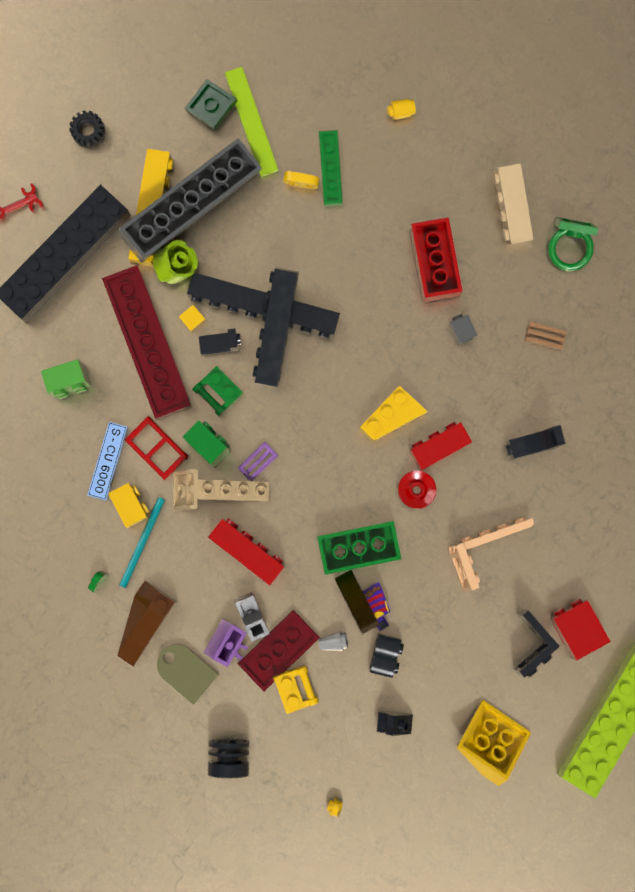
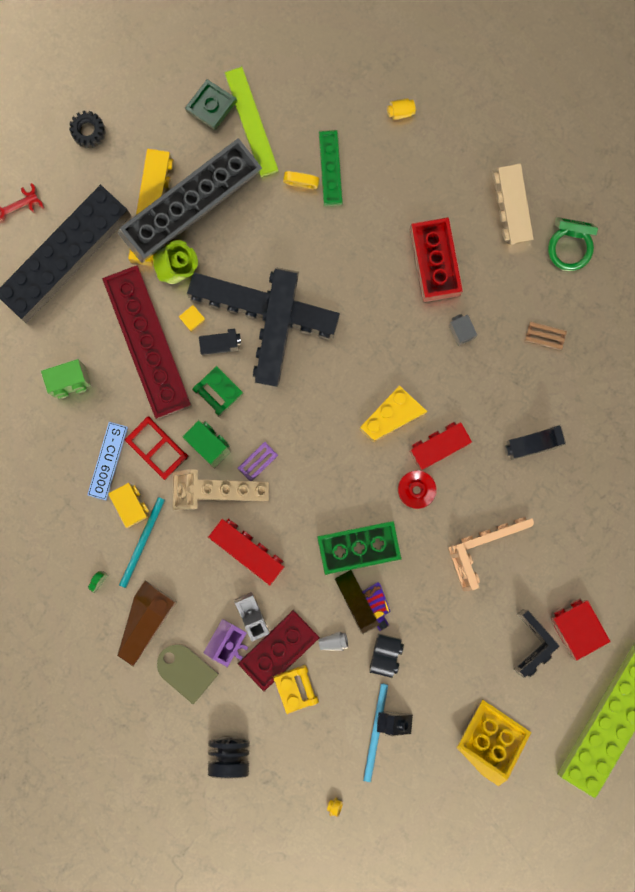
none -> medium azure piece [363,683,388,782]

